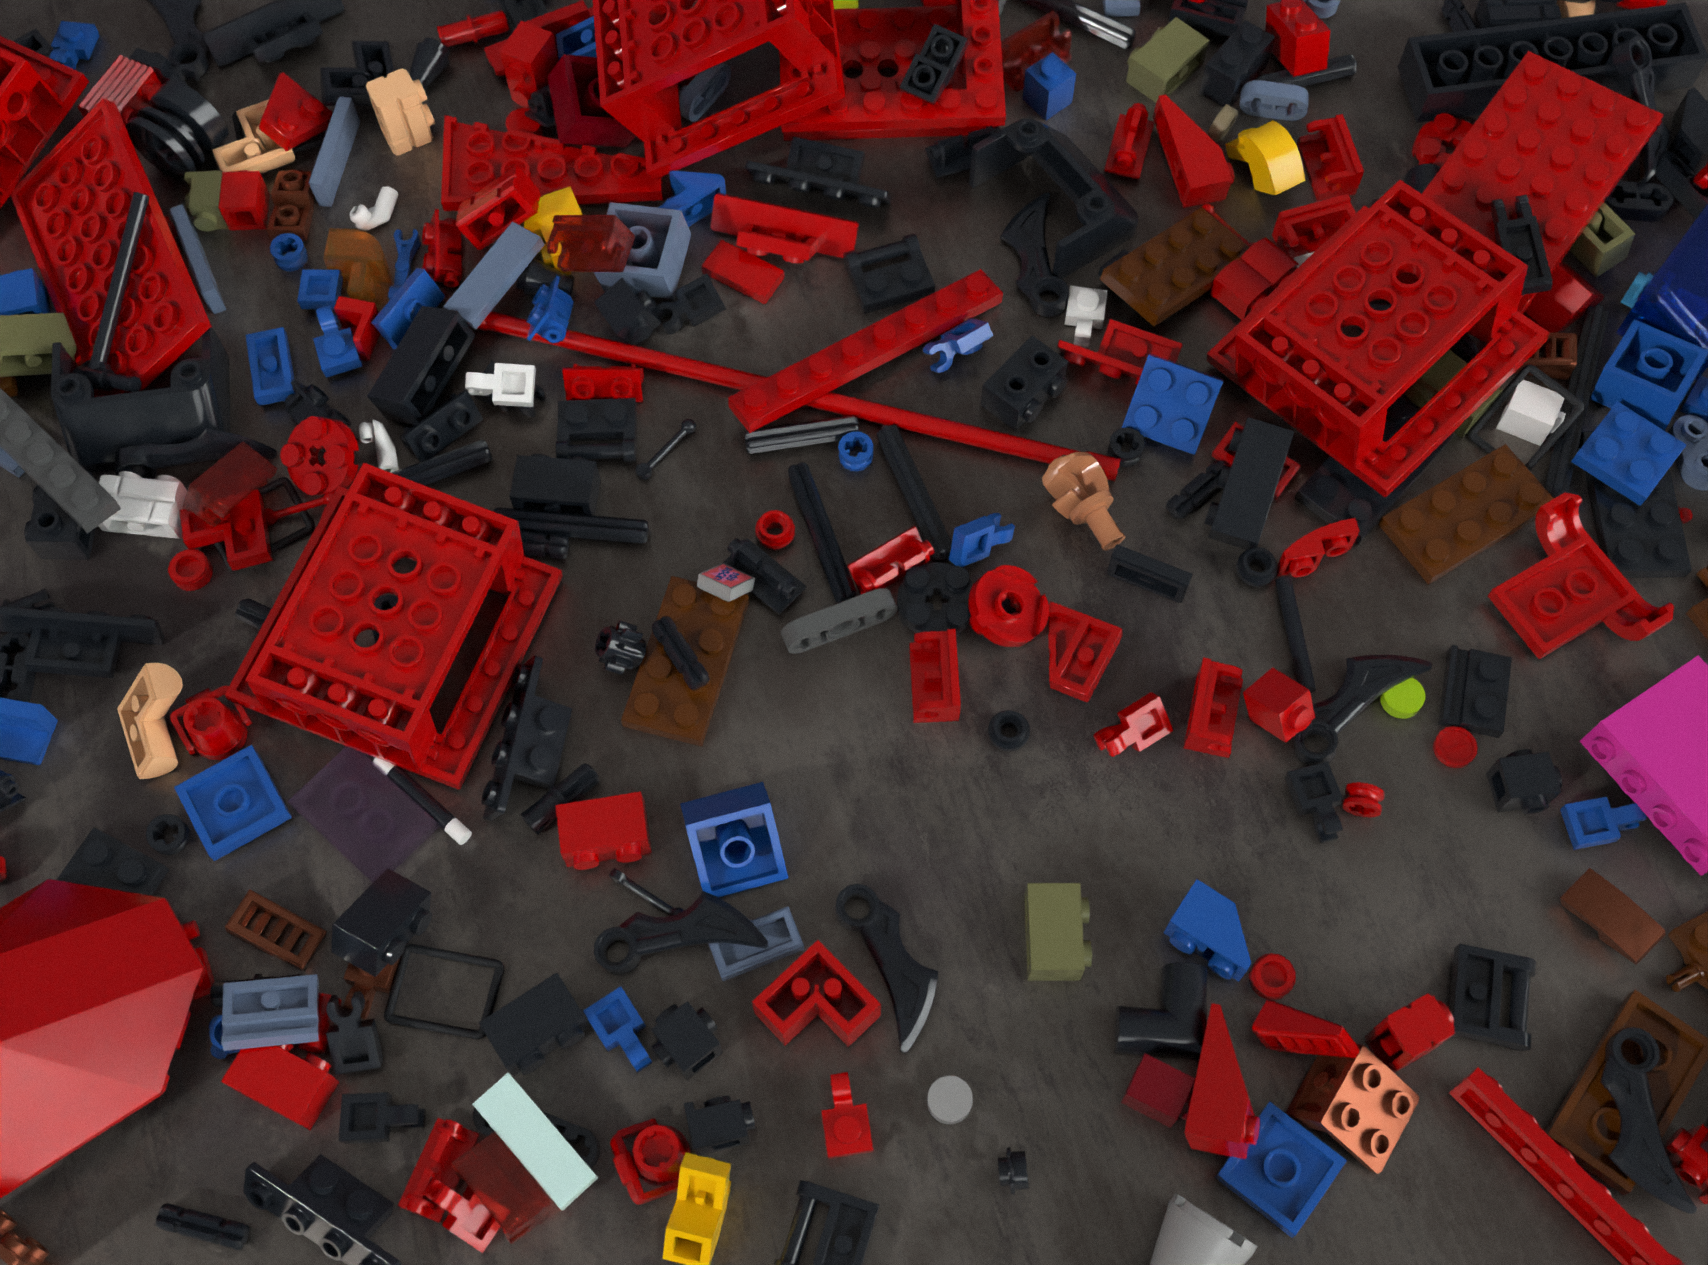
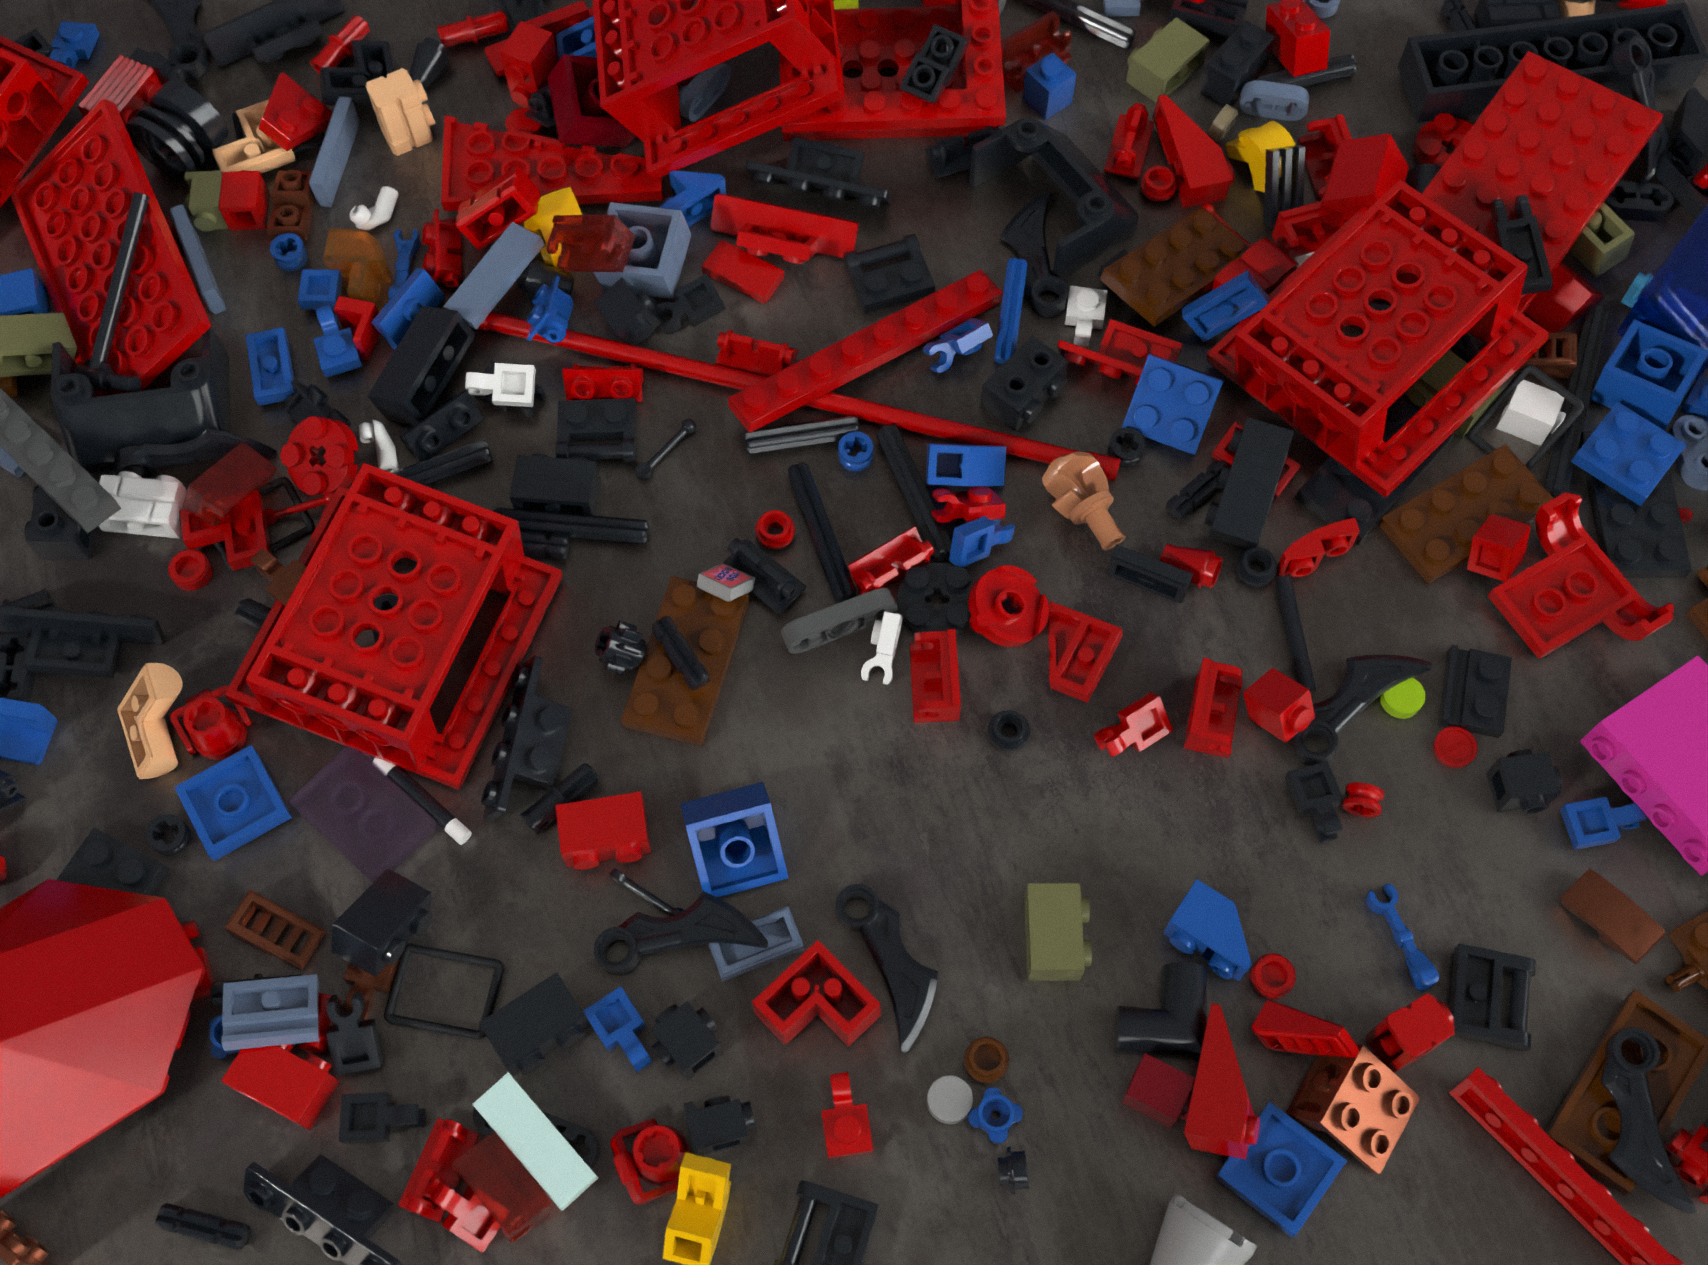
none -> copper plate [250,548,306,606]
none -> red axle [310,15,370,74]
none -> red hinge [715,329,799,377]
none -> white plate [861,611,903,685]
none -> blue slope [925,442,1006,486]
none -> red plate [931,486,1006,523]
none -> reddish brown plate [964,1037,1009,1083]
none -> blue plate [968,1088,1023,1144]
none -> blue axle [994,258,1028,364]
none -> red plate [1140,166,1177,201]
none -> red cone [1160,543,1223,589]
none -> blue plate [1182,270,1269,342]
none -> black tile [1264,145,1306,226]
none -> red slope [1321,133,1409,216]
none -> blue piece [1366,883,1439,991]
none -> red panel [1467,514,1531,582]

